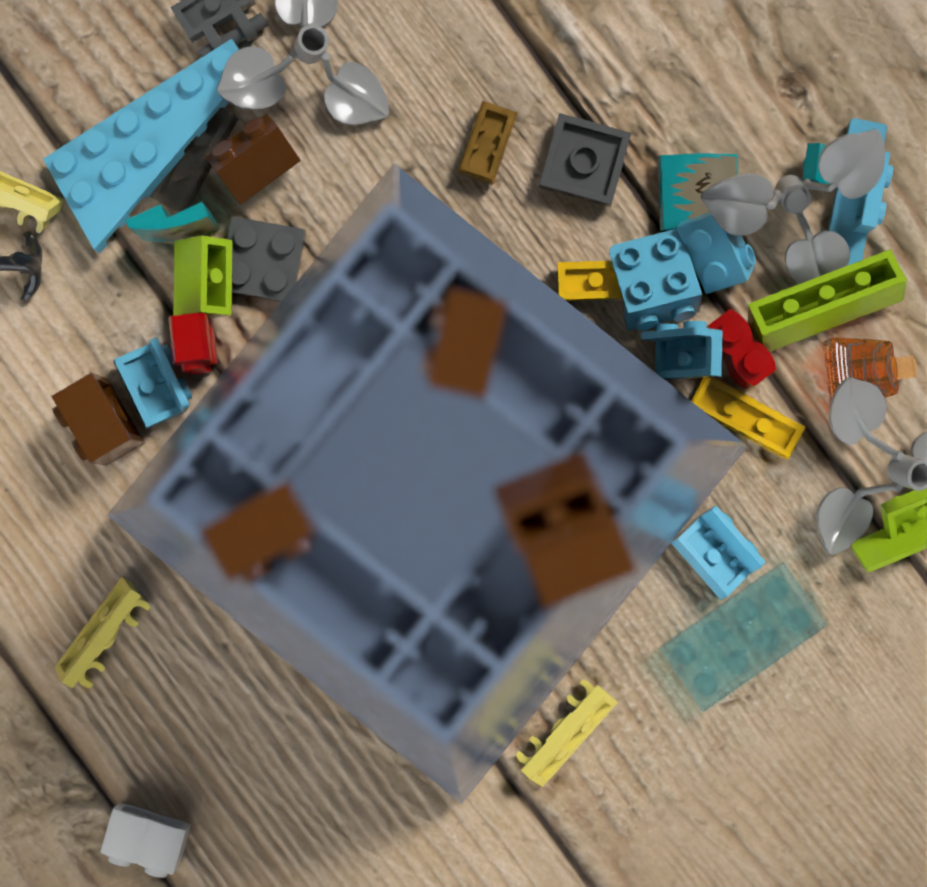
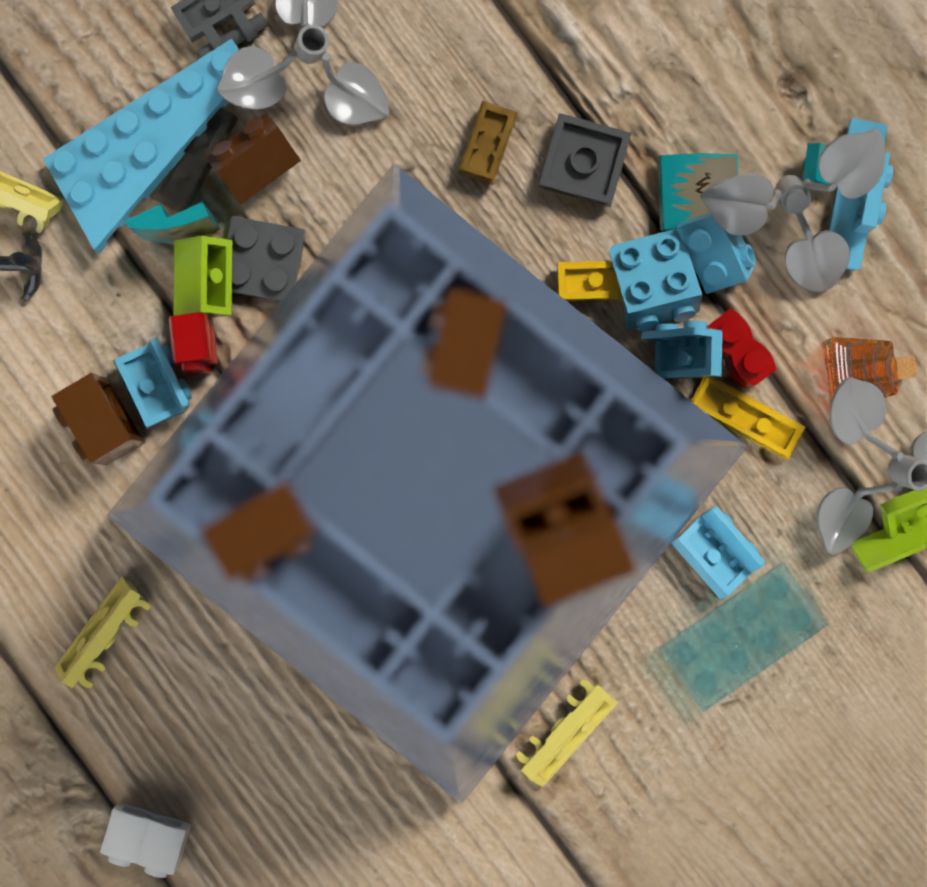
lime brick [748,249,907,352] -> none

